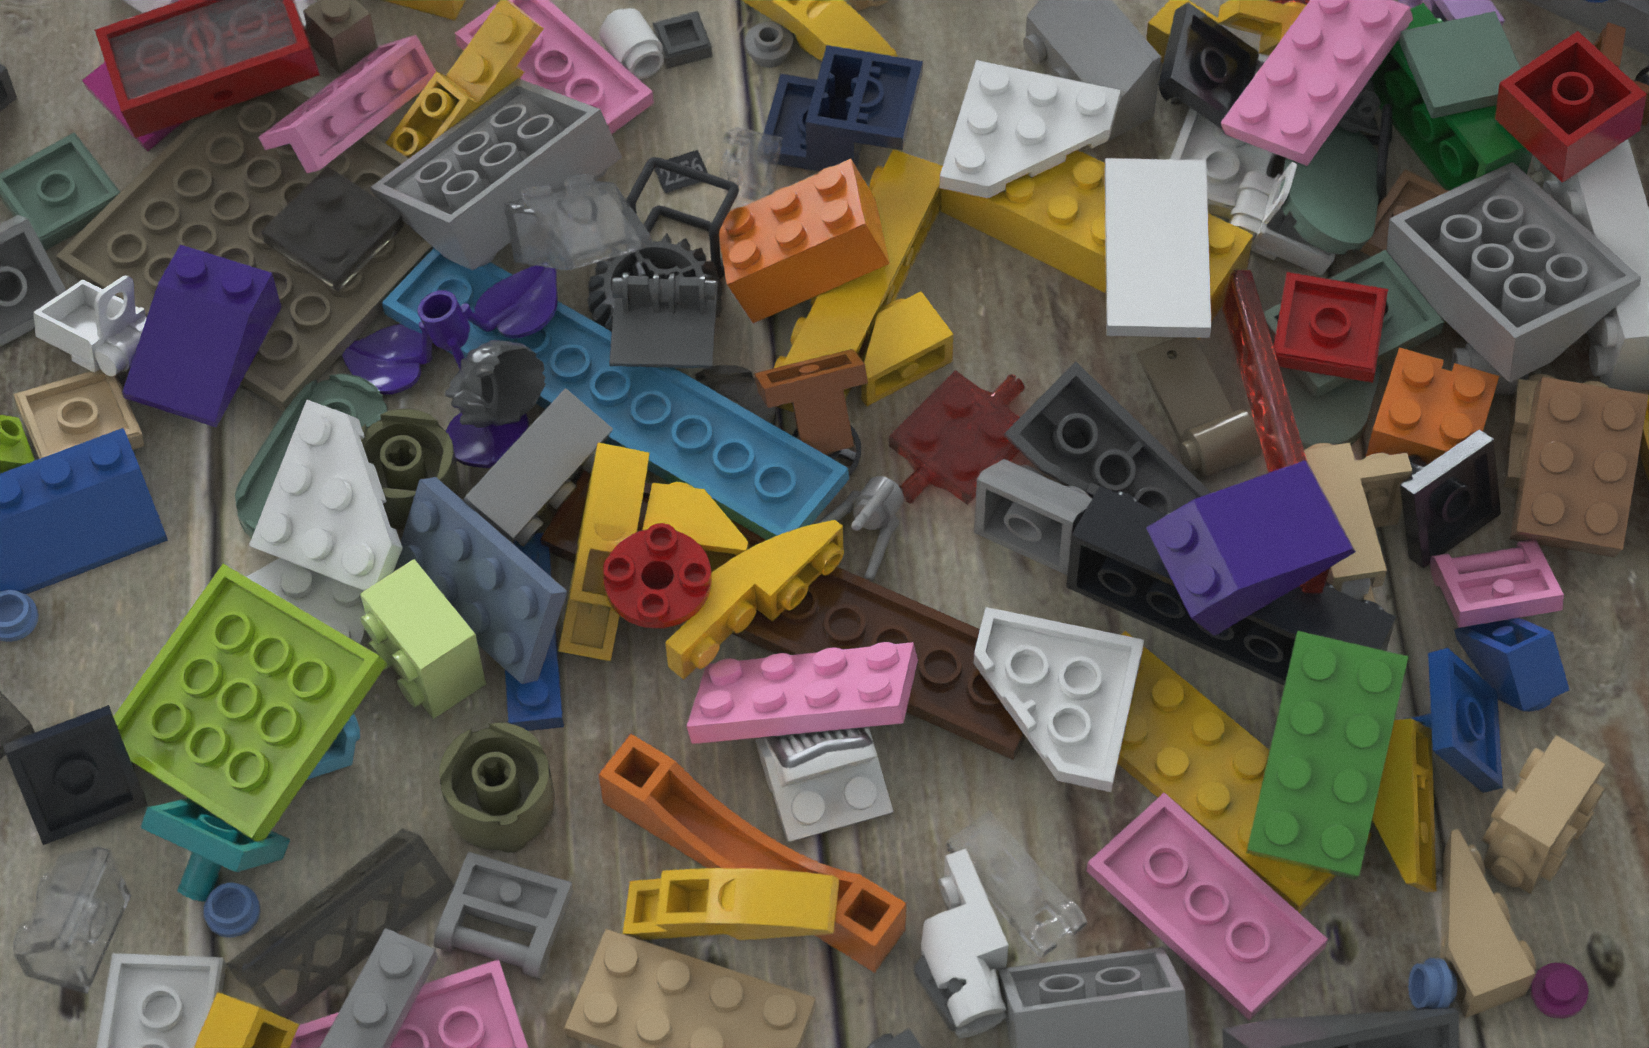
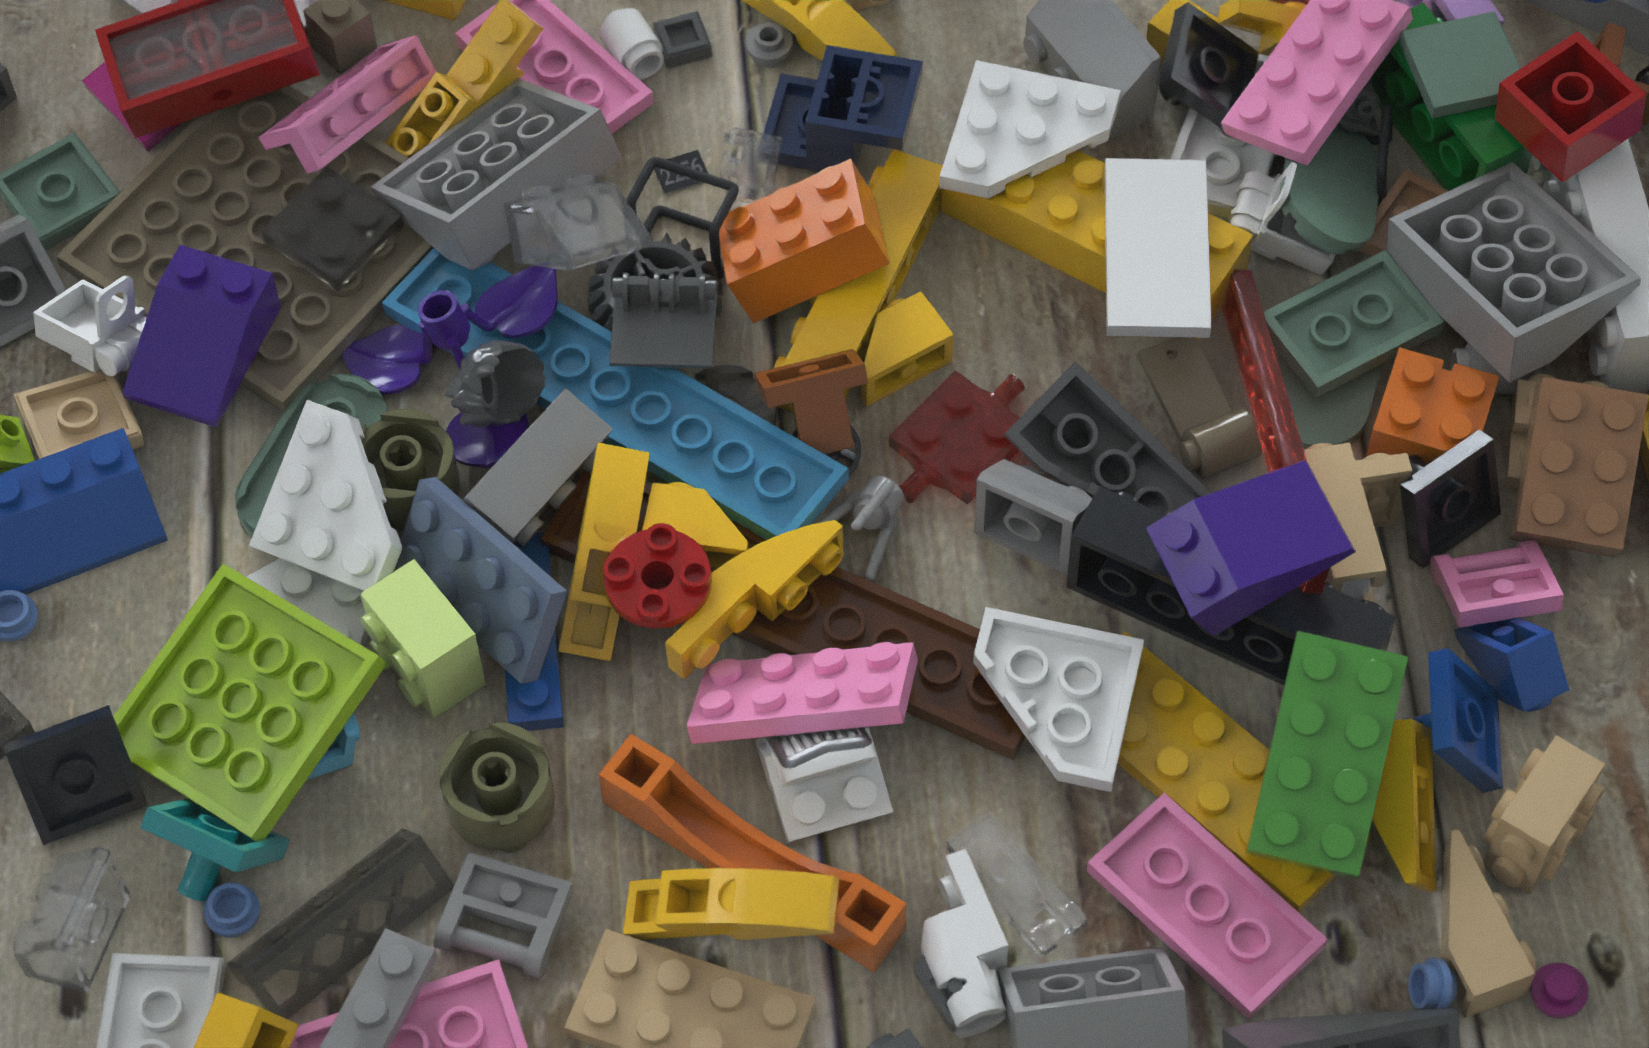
red tile [1270,272,1388,383] -> none

